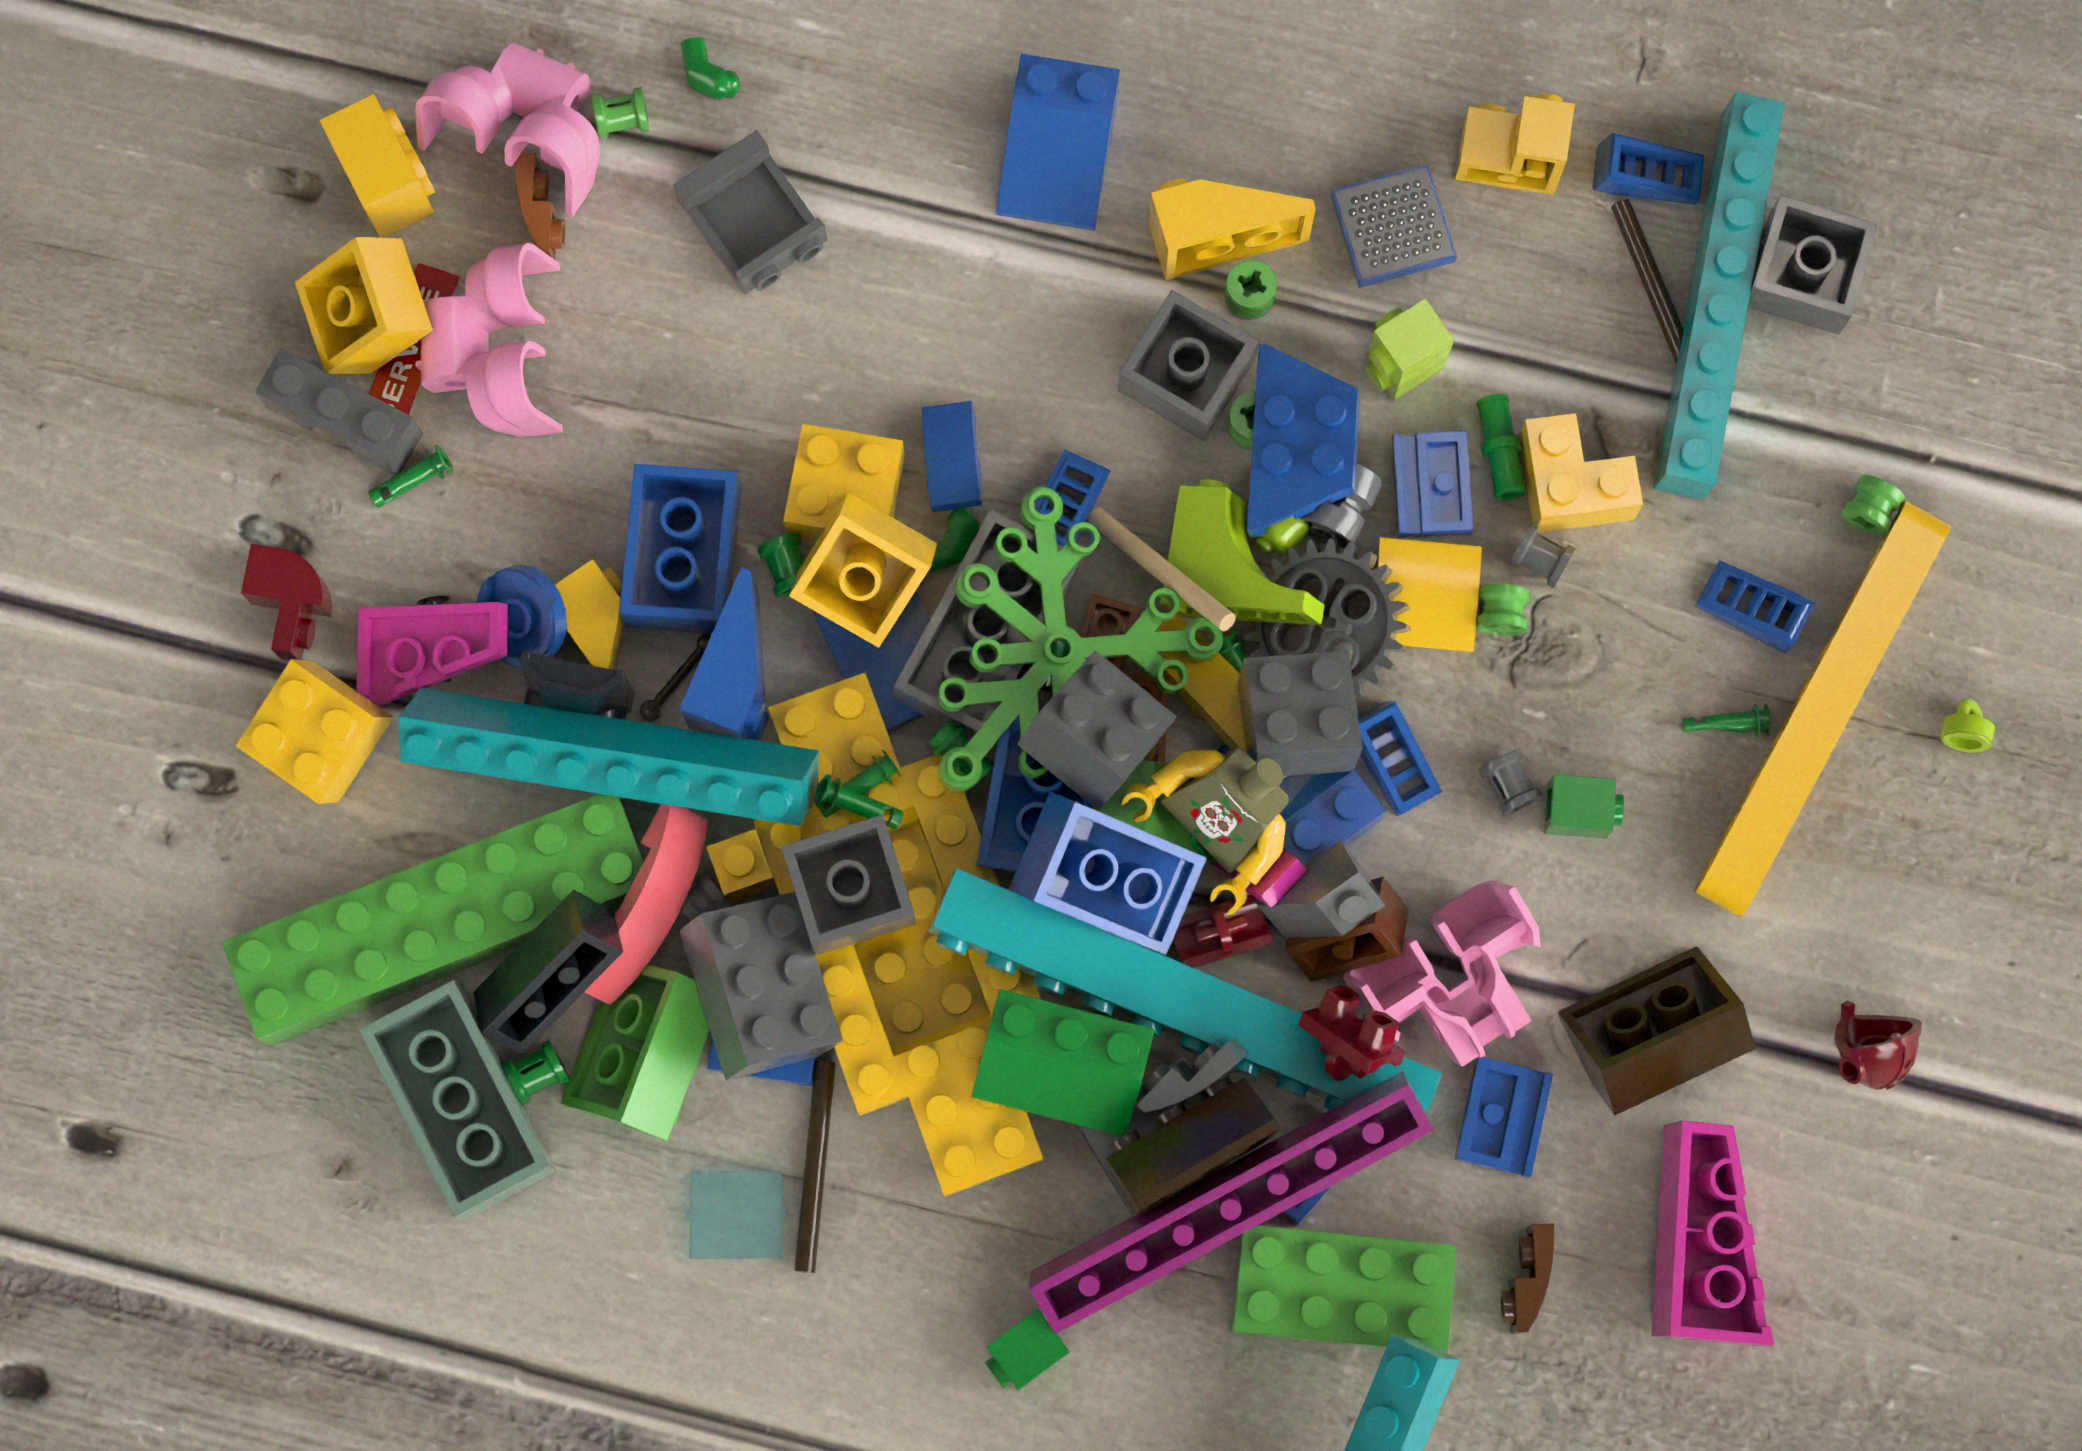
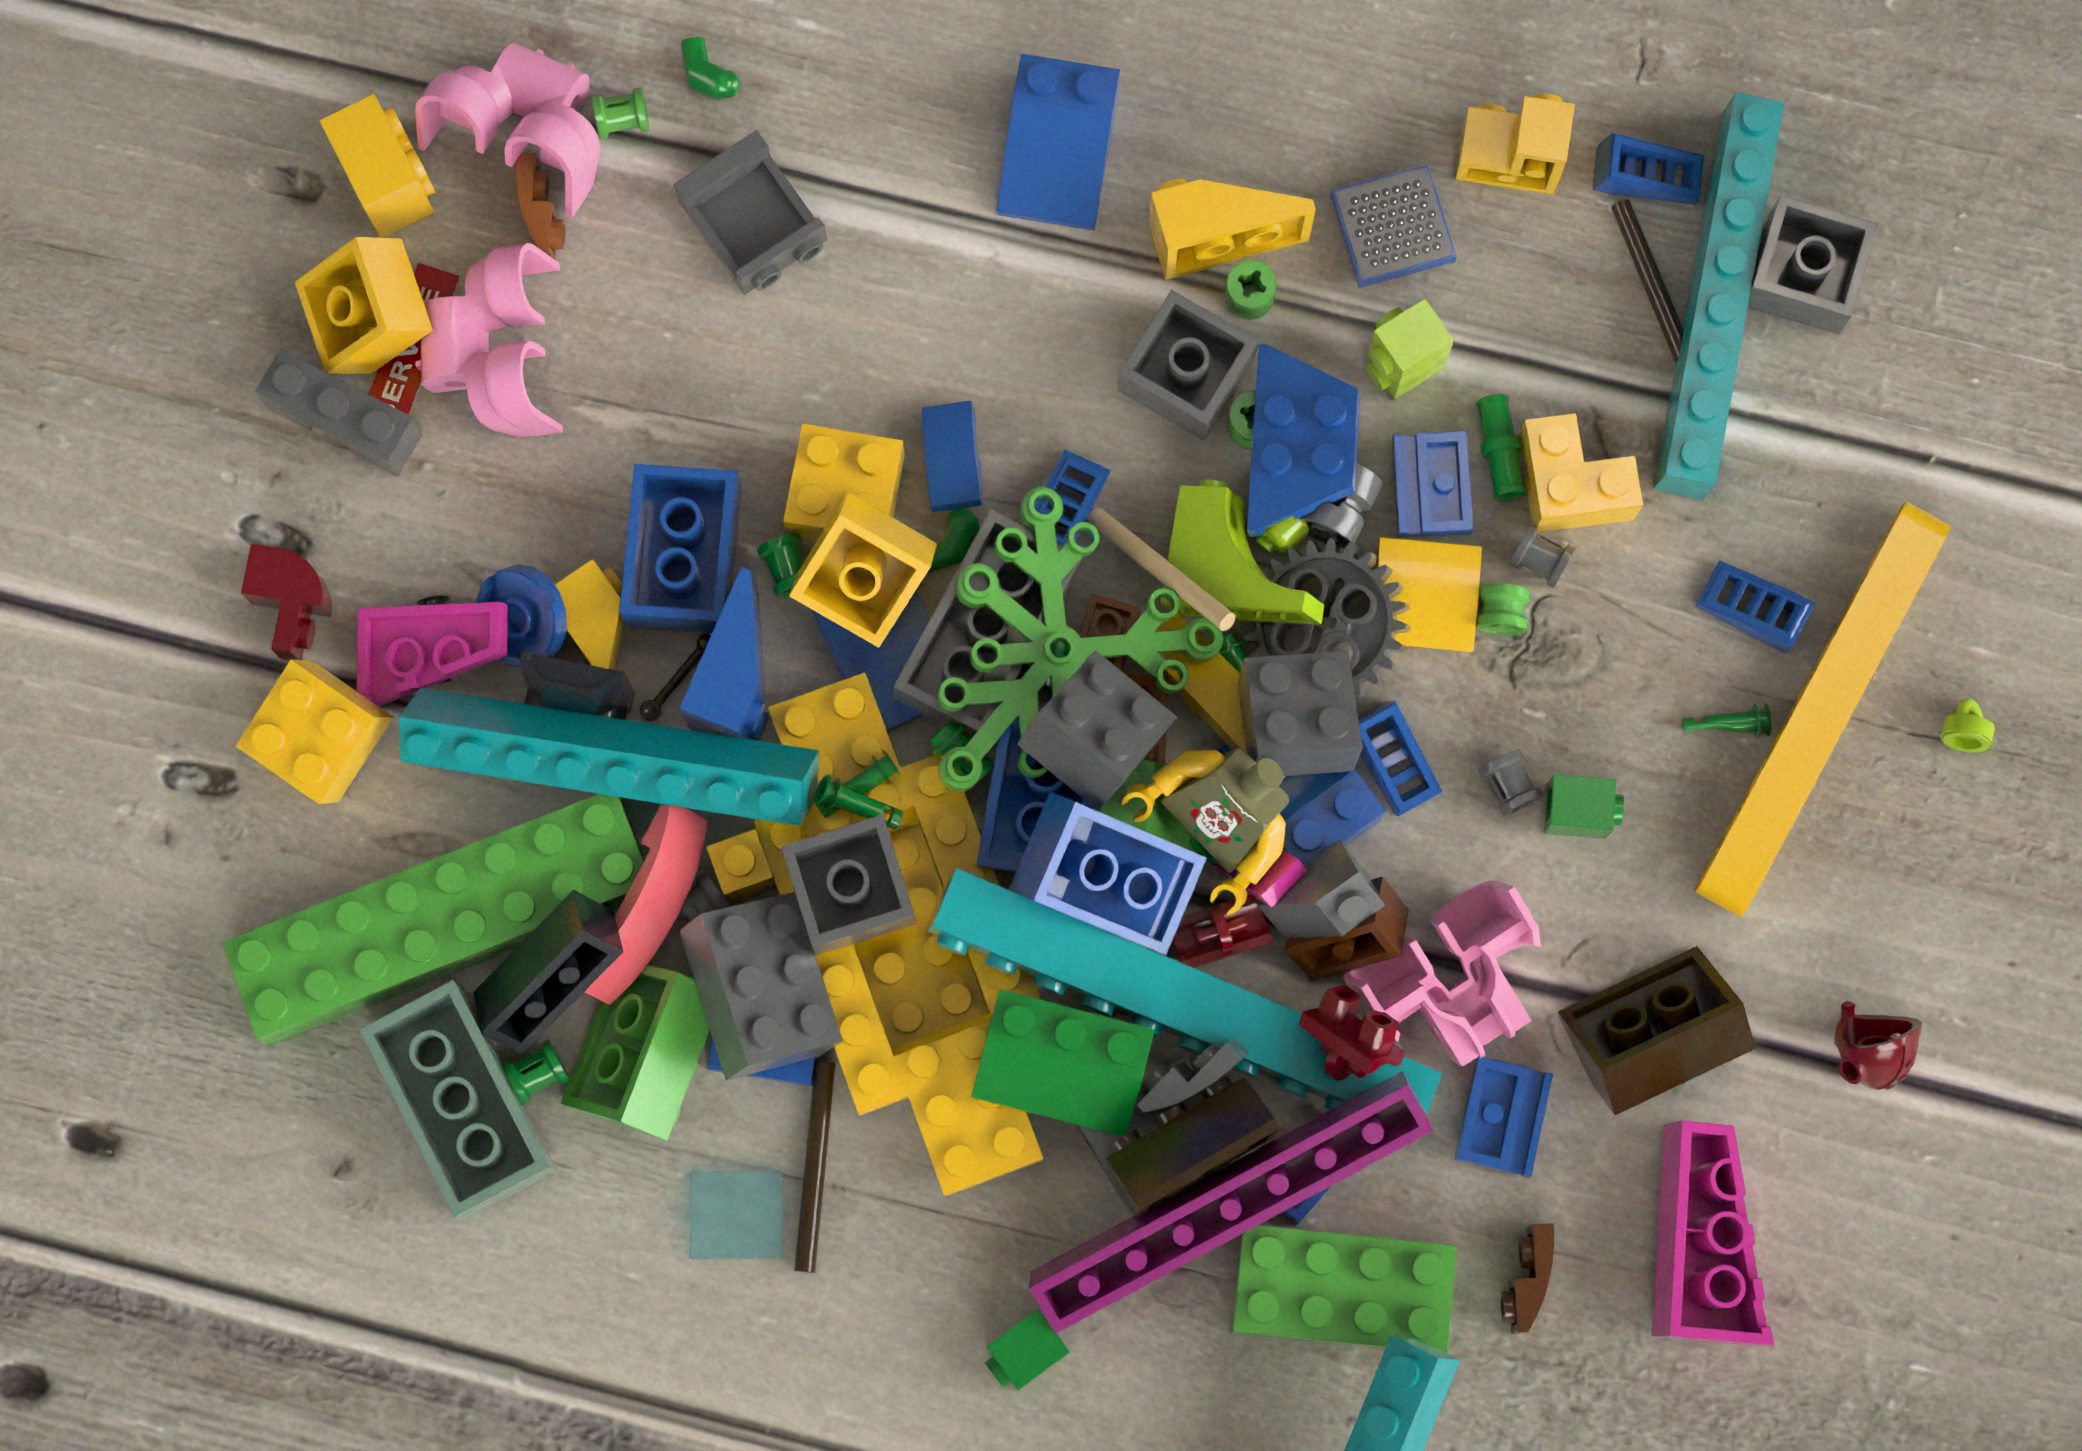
green piece [368,445,453,508] -> none
bright green wheel [1841,475,1906,537] -> none

